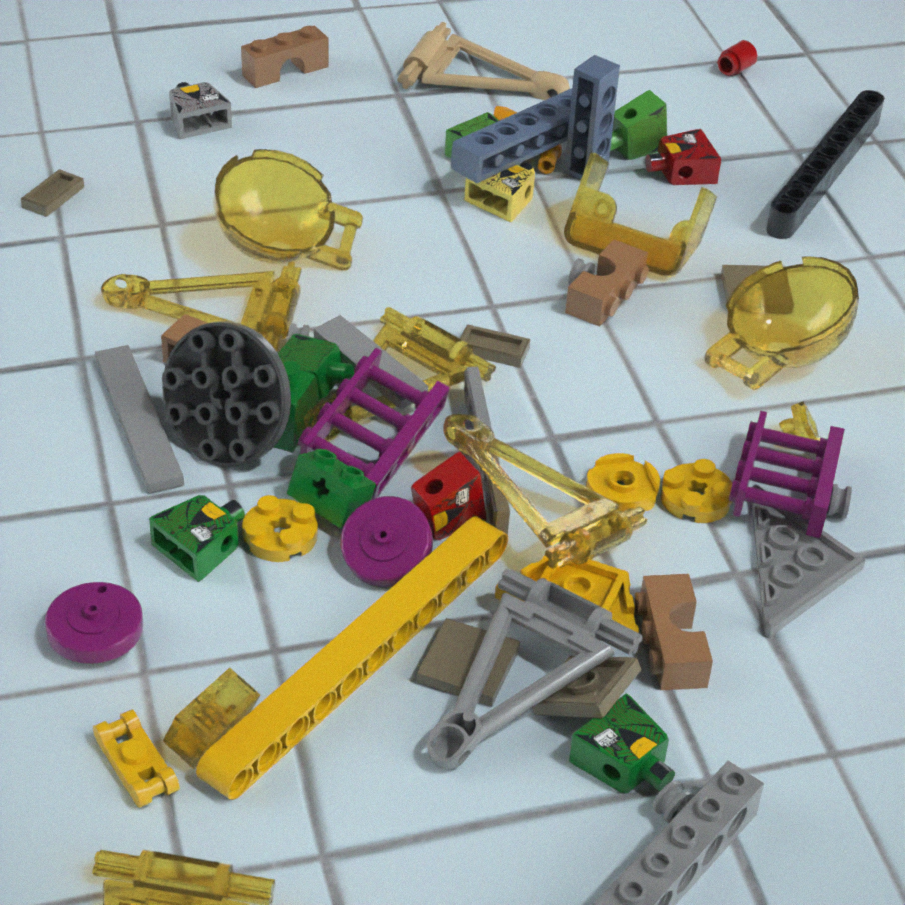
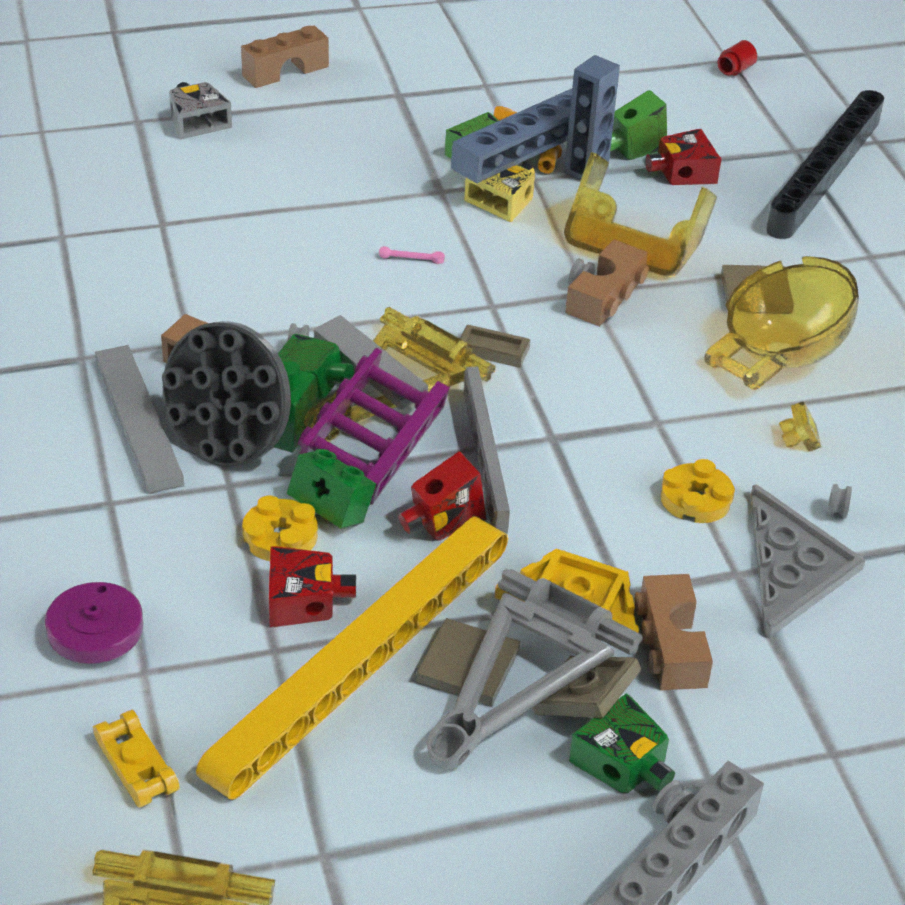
dark tan tile [21,169,84,217] -> none
clear yellow piece [101,262,302,352] -> none
green torso [149,495,245,582] -> none
clear yellow brick [163,667,261,769] -> none
clear yellow windscreen [213,149,363,270] -> none
magenta wheel [340,496,433,587] -> none
tan piece [397,22,570,100] -> none
clear yellow piece [443,414,648,569] -> none
yellow plate [586,453,660,516] -> none
magenta fence [729,411,845,538] -> none
none -> red torso [269,546,356,627]
none -> bright pink hinge [379,246,445,264]

